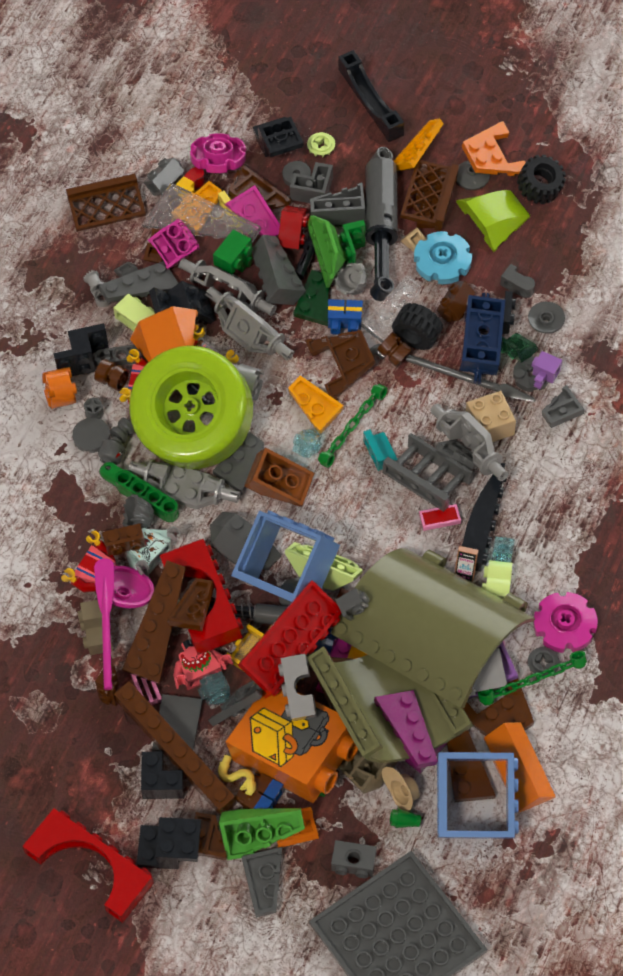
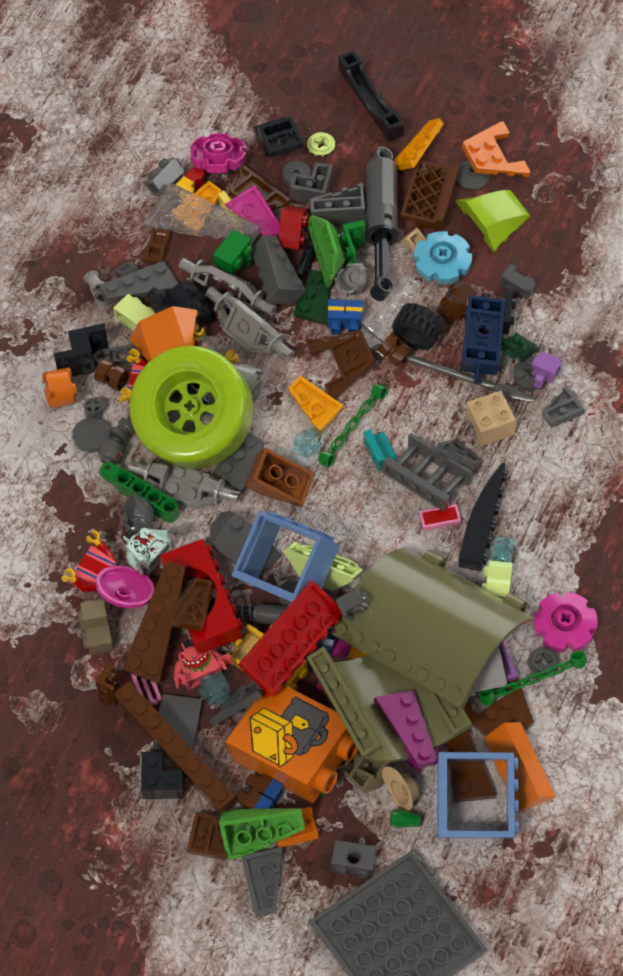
red arch [22,808,154,923] -> none
reddish brown fence [66,173,146,232] -> none
dark pink piece [94,558,115,690] -> none
reddish brown bracket [102,523,146,556] -> none
black bracket [137,817,201,869] -> none
dark pink slope [148,219,200,269] -> none
light yellow animal [218,755,256,796] -> none
light grey arch [278,654,317,721] -> none
light grey plate [430,404,509,481] -> none
tile [455,546,479,582] -> none
black tyre [517,155,566,204] -> none
dark grey dish [528,301,565,334] -> none

